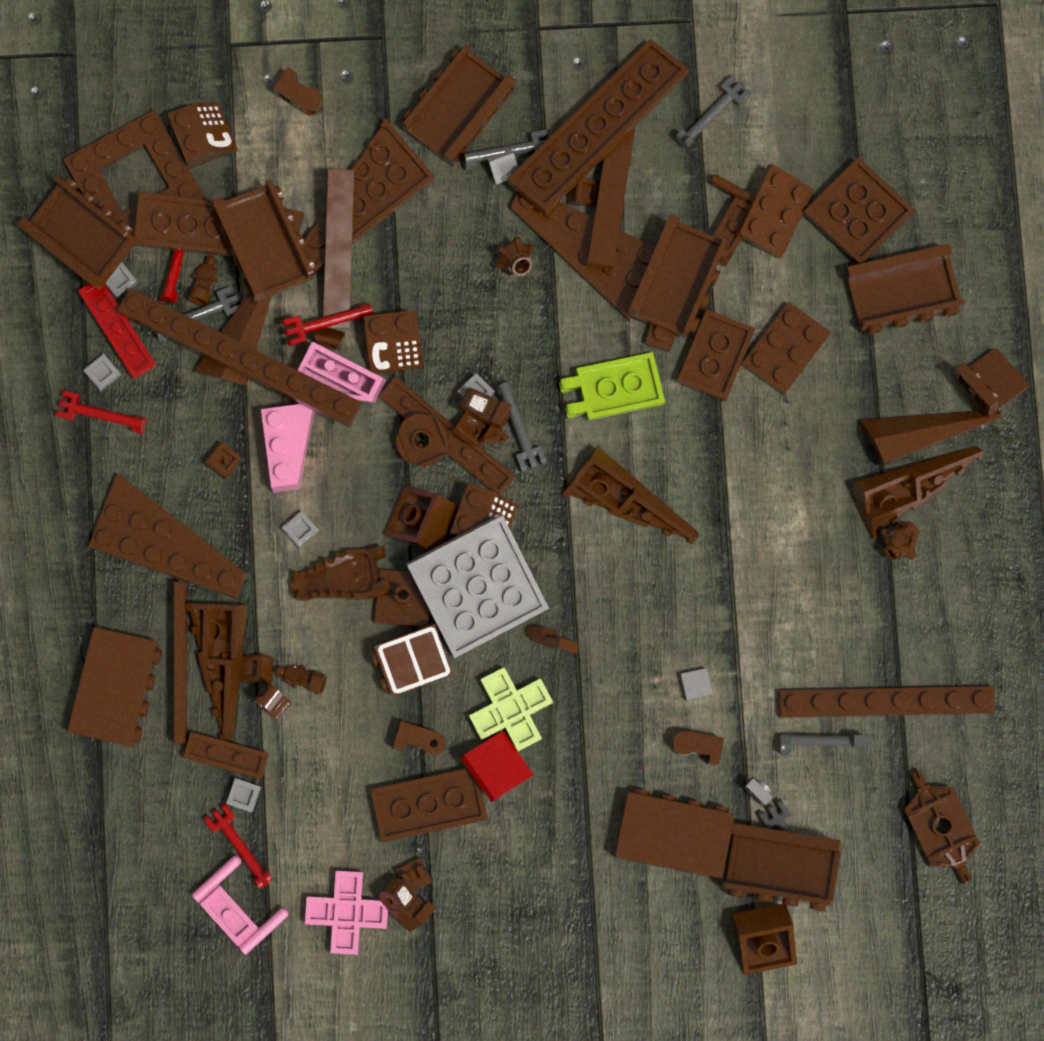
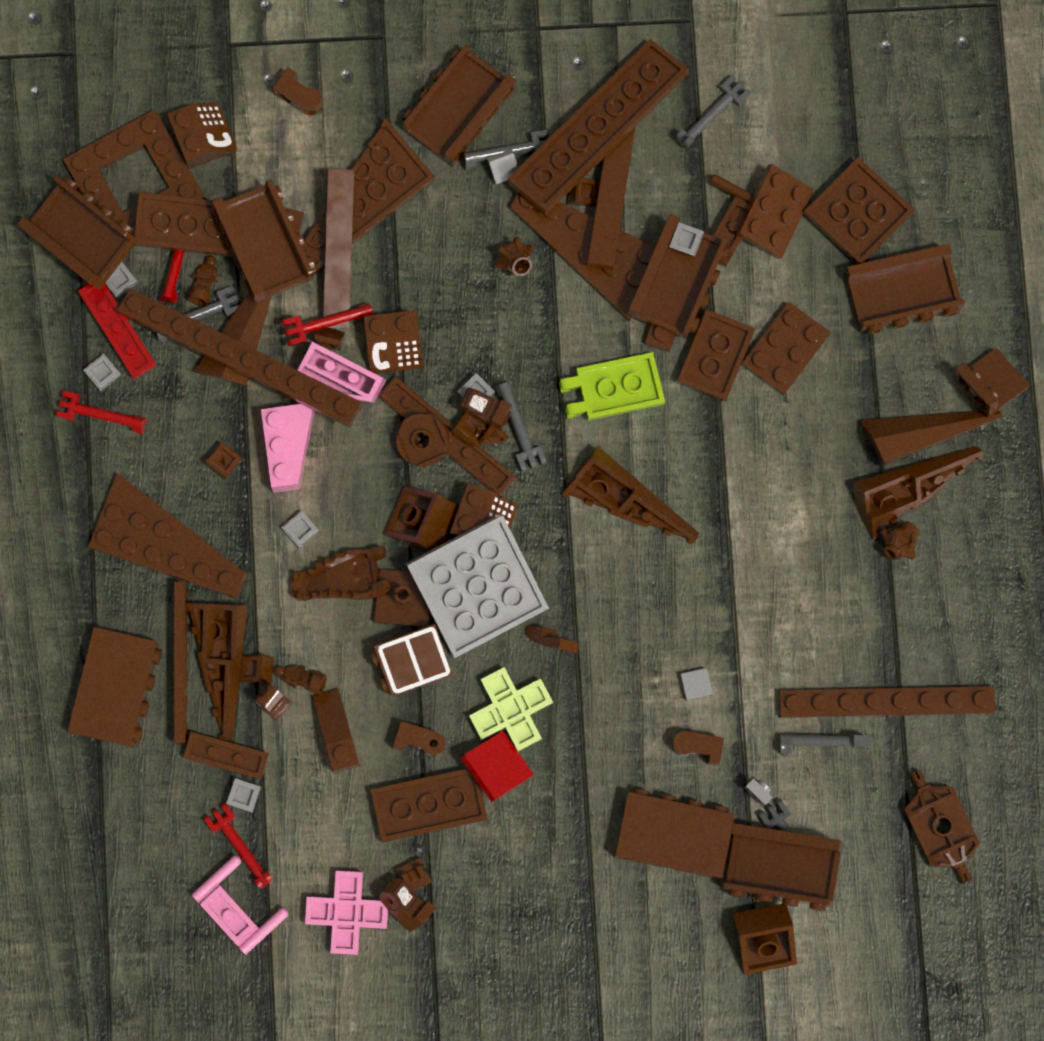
none -> reddish brown slope [313,689,360,774]
none -> light grey plate [669,222,704,257]

